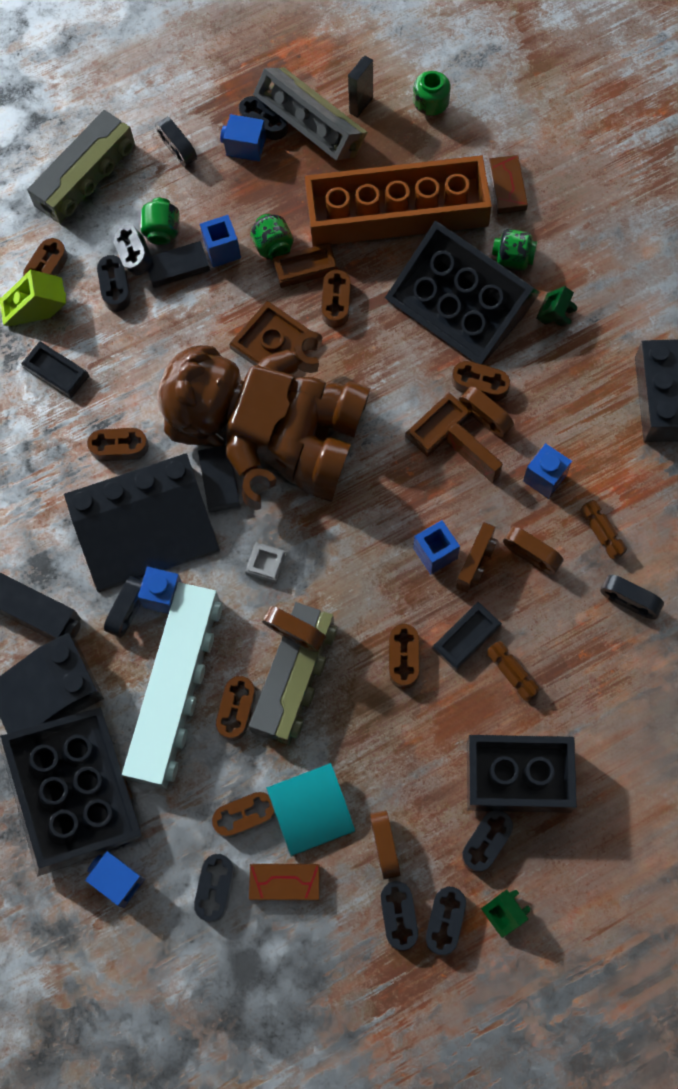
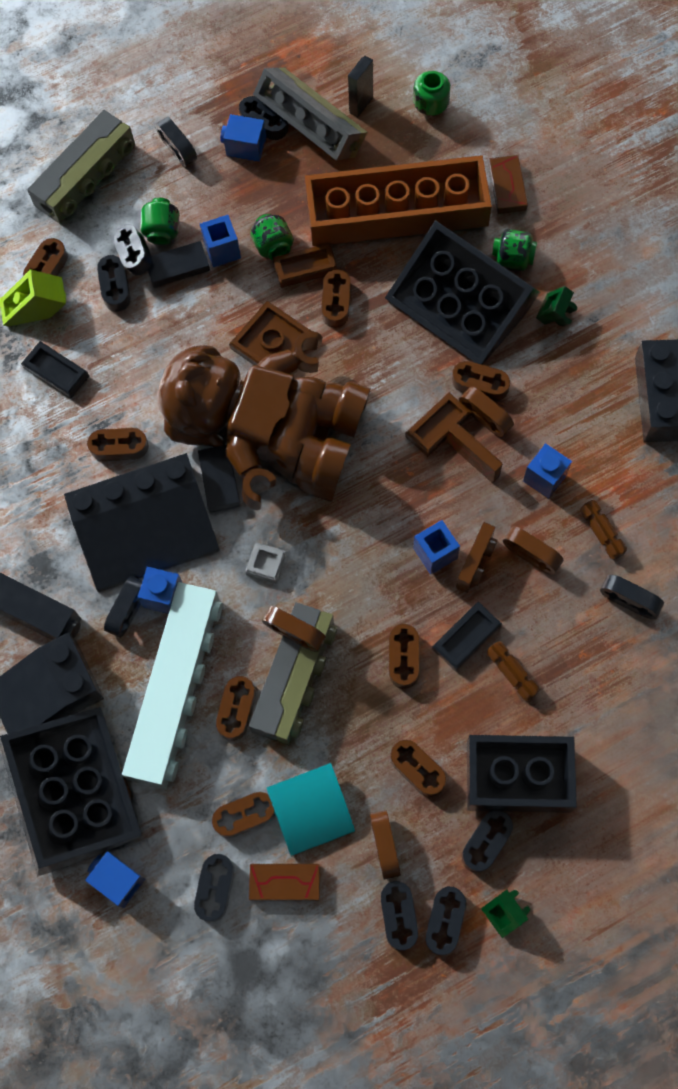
none -> reddish brown beam [390,740,446,797]

